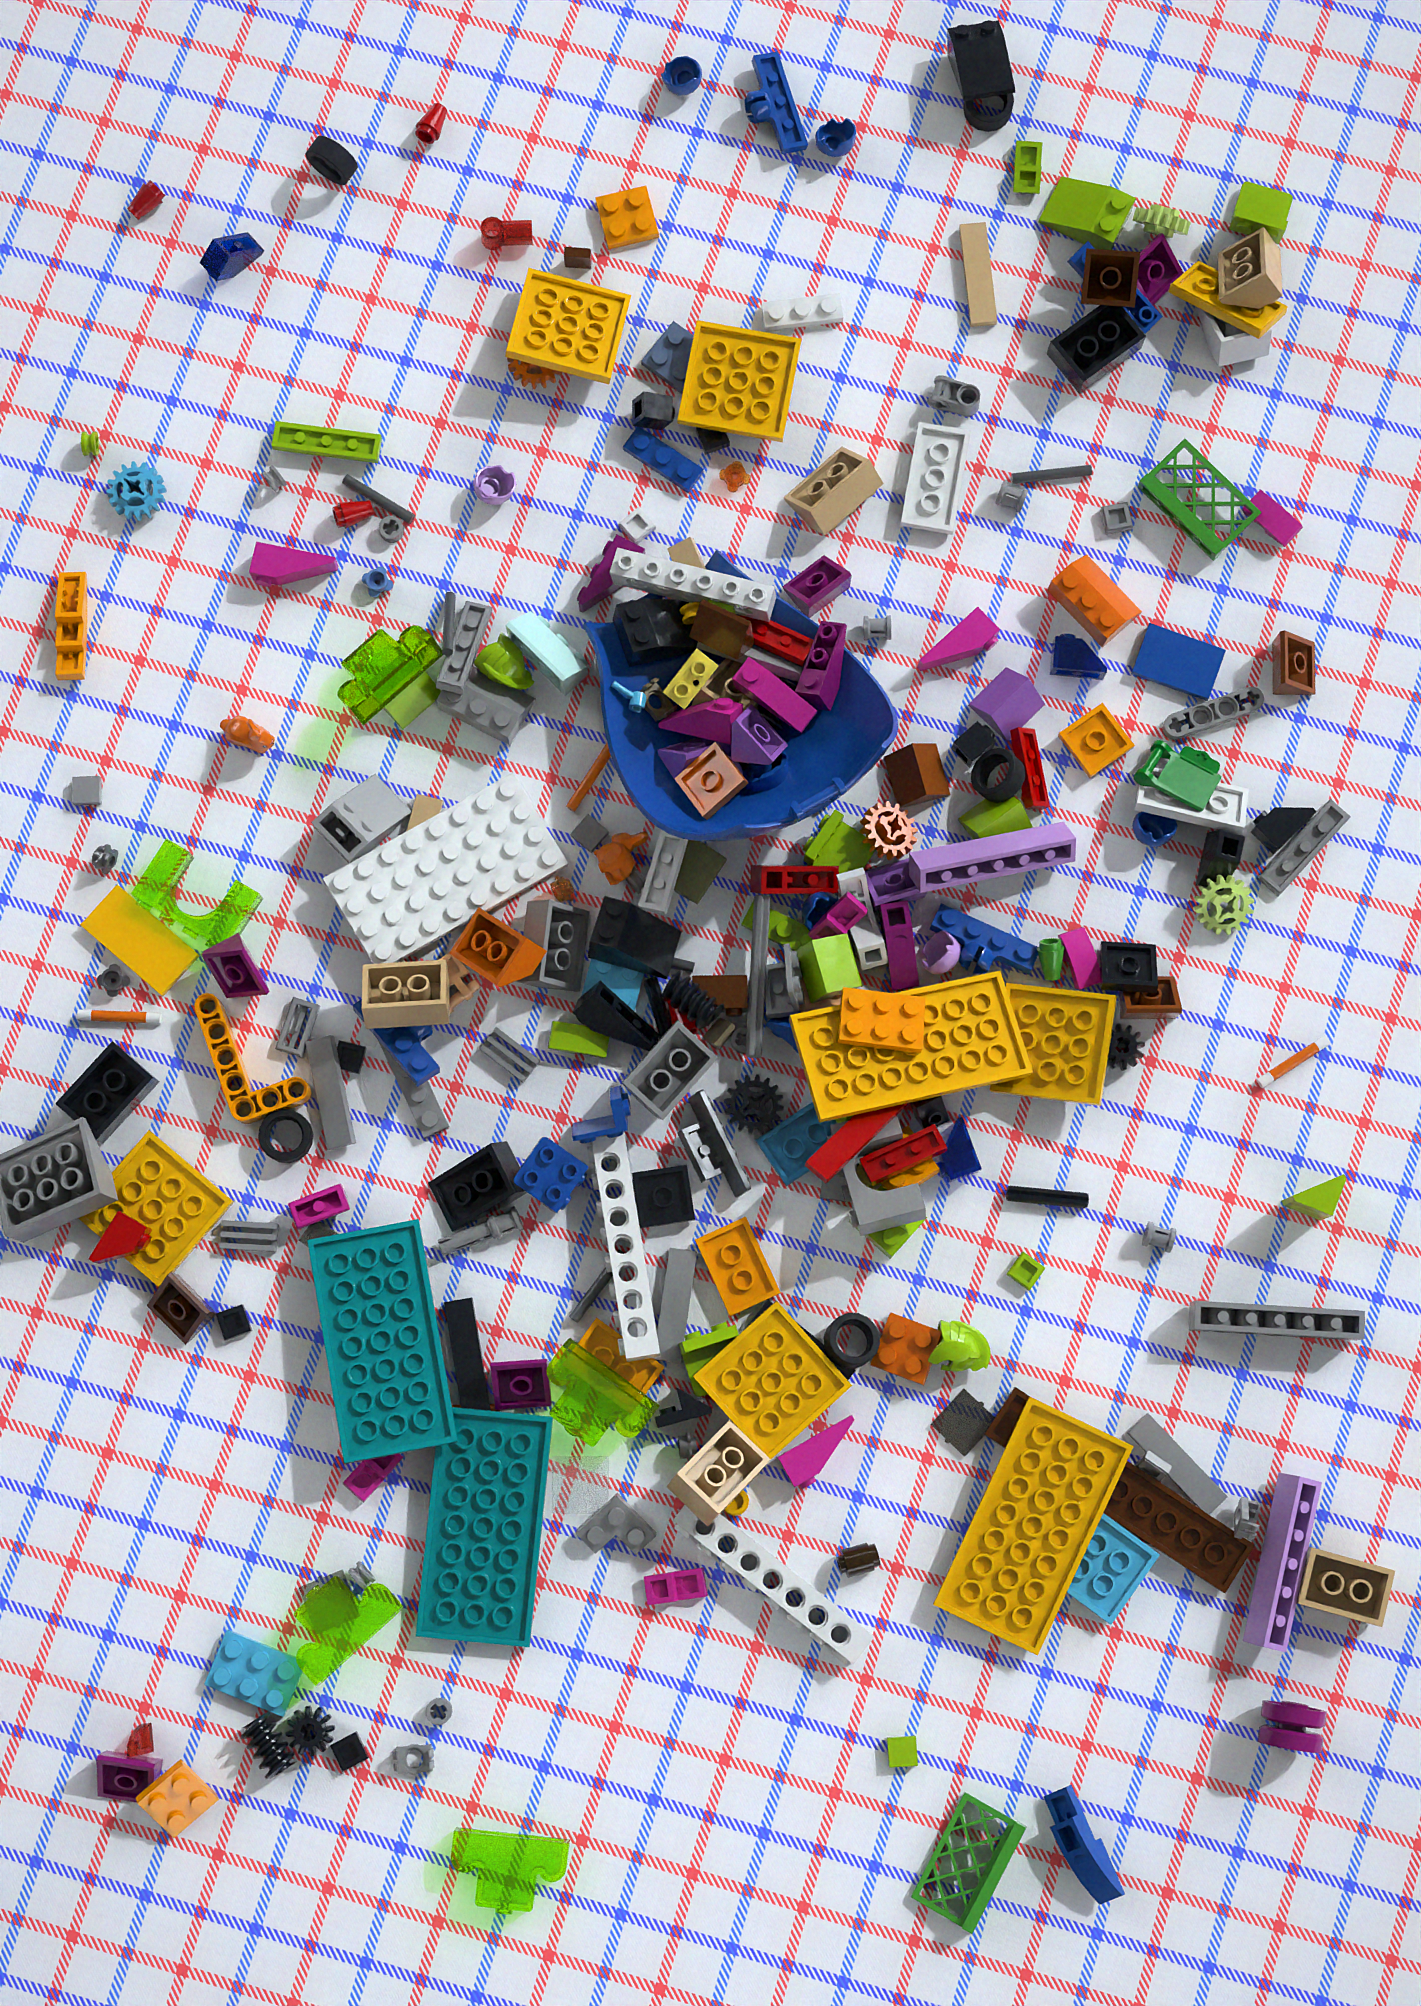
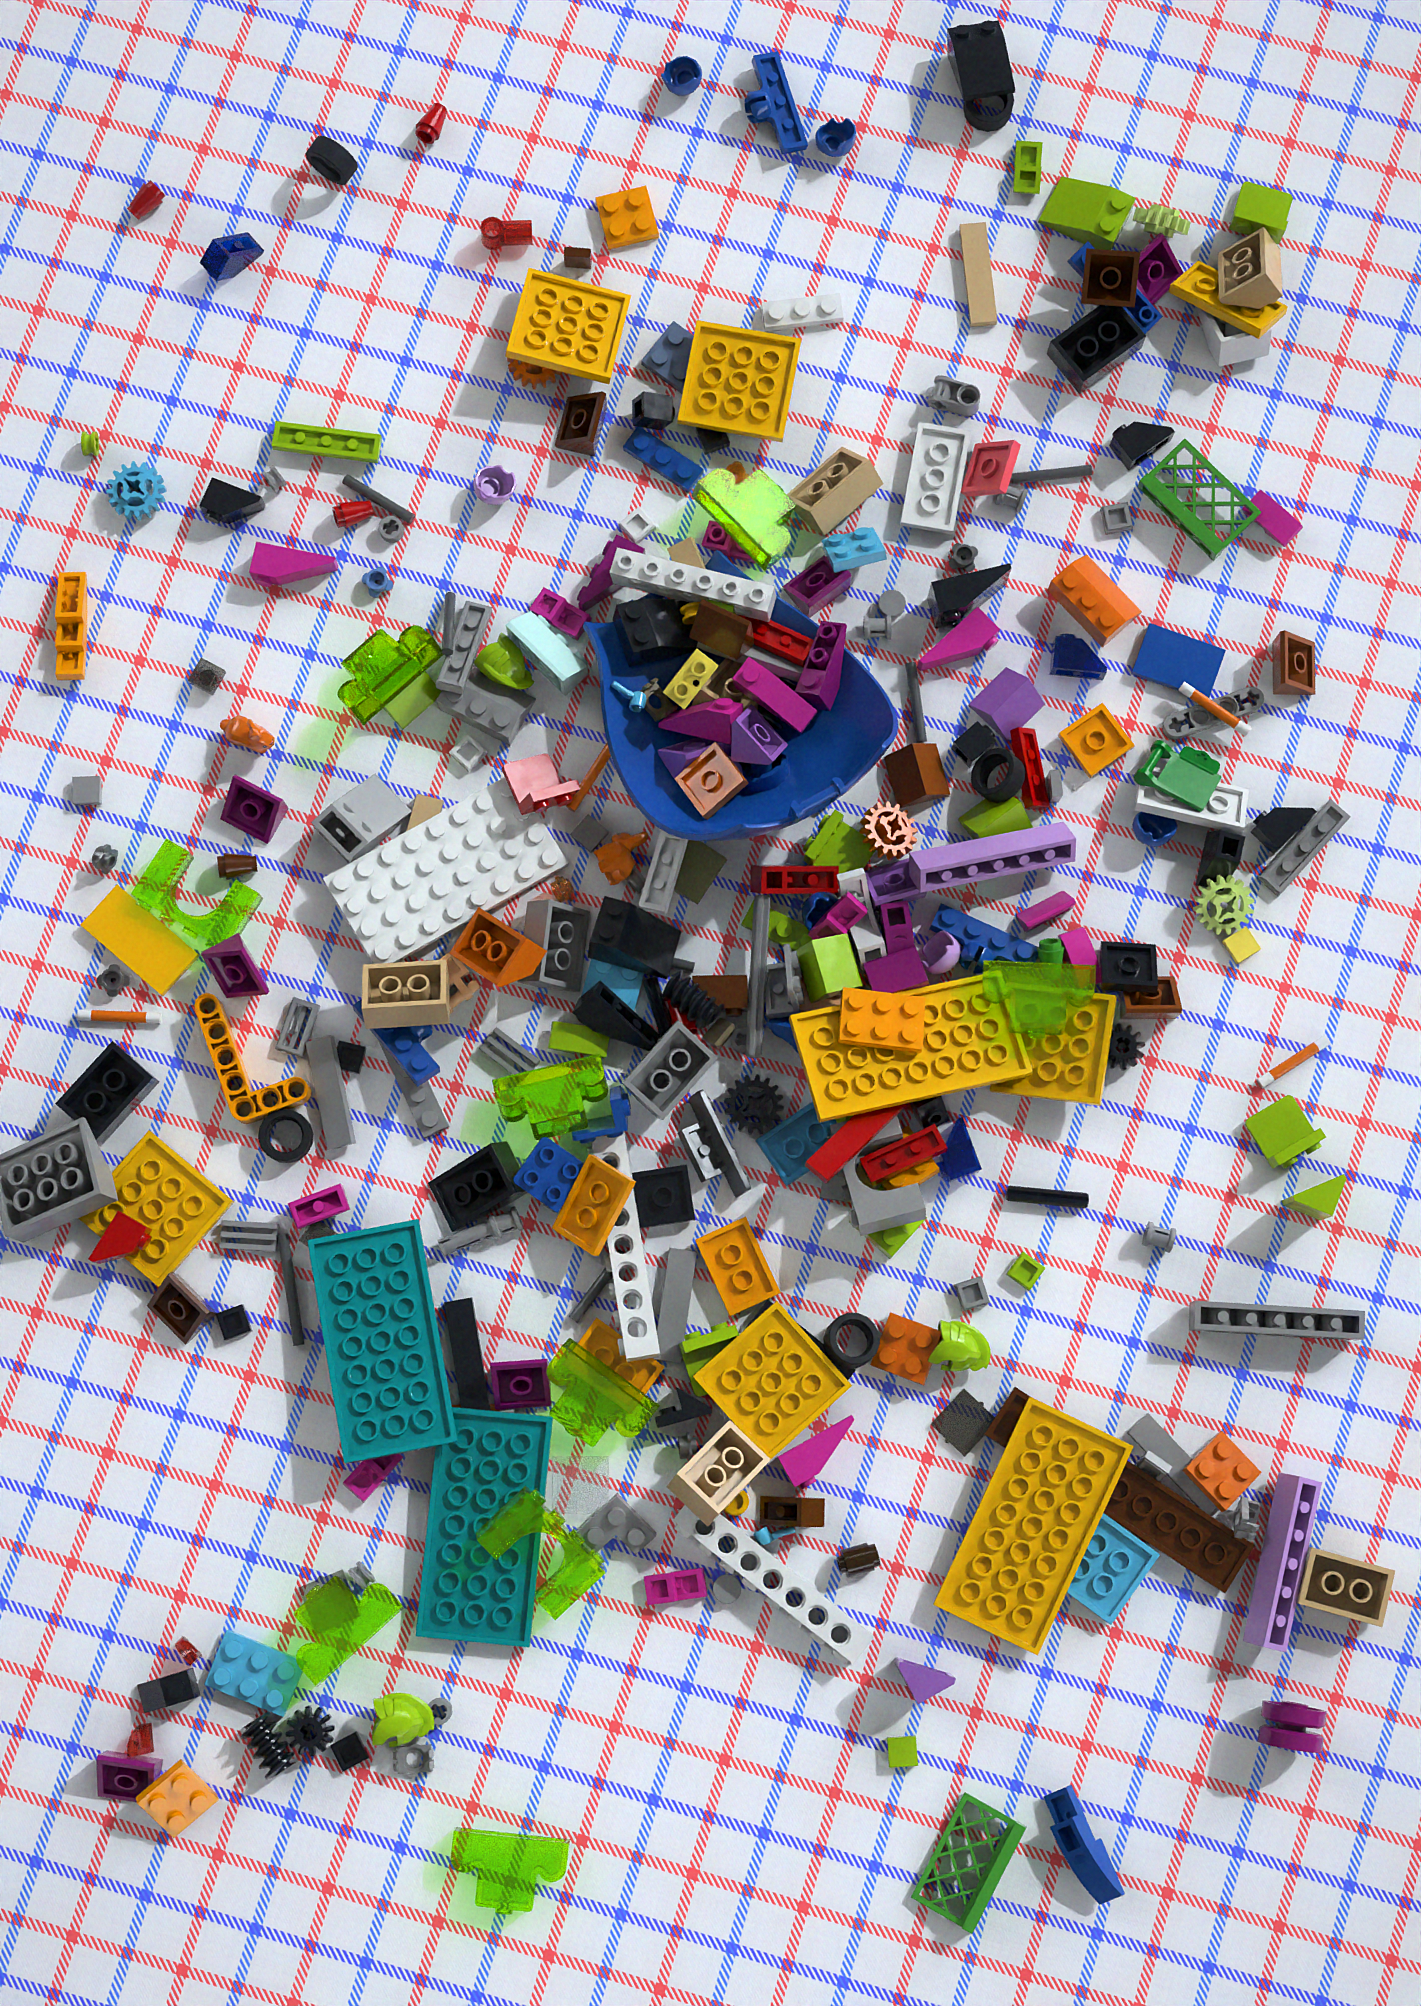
none -> black slope [137,1668,200,1713]
none -> clear red tile [175,1636,202,1666]
none -> clear smoke plate [188,658,226,696]
none -> black slope [199,477,266,524]
none -> reddish brown cone [217,853,258,880]
none -> magenta slope [220,775,289,844]
none -> dark grey bar [277,1234,304,1346]
none -> lime helmet [372,1693,434,1748]
none -> white tile [449,733,488,772]
none -> clear neon green arch [476,1486,605,1620]
none -> clear neon green brick [492,1054,608,1140]
none -> bracket [502,753,580,815]
none -> dark pink slope [529,587,592,641]
none -> light orange plate [552,1154,636,1256]
none -> reddish brown slope [555,391,607,457]
none -> clear neon green brick [691,468,795,571]
none -> dark pink slope [701,520,764,564]
none -> light grey tile [713,1574,741,1604]
none -> medium azure hand [754,1526,795,1545]
none -> reddish brown slope [760,1496,825,1527]
none -> medium azure plate [821,527,887,573]
none -> magenta slope [863,946,929,993]
none -> light grey tile [878,590,906,619]
none -> medium lavender slope [894,1657,956,1704]
none -> dark grey bar [905,662,927,743]
none -> black slope [927,563,1012,630]
none -> flat silver plate [949,543,978,572]
none -> light grey tile [954,1276,990,1311]
none -> coral plate [961,440,1021,497]
none -> clear neon green brick [982,960,1096,1039]
none -> dark pink slope [1016,891,1076,932]
none -> light grey tile [1047,769,1063,803]
none -> black slope [1109,421,1175,470]
none -> orange bar [1178,681,1251,737]
none -> orange plate [1182,1431,1262,1512]
none -> light yellow tile [1222,926,1261,964]
none -> lime bracket [1245,1095,1326,1169]

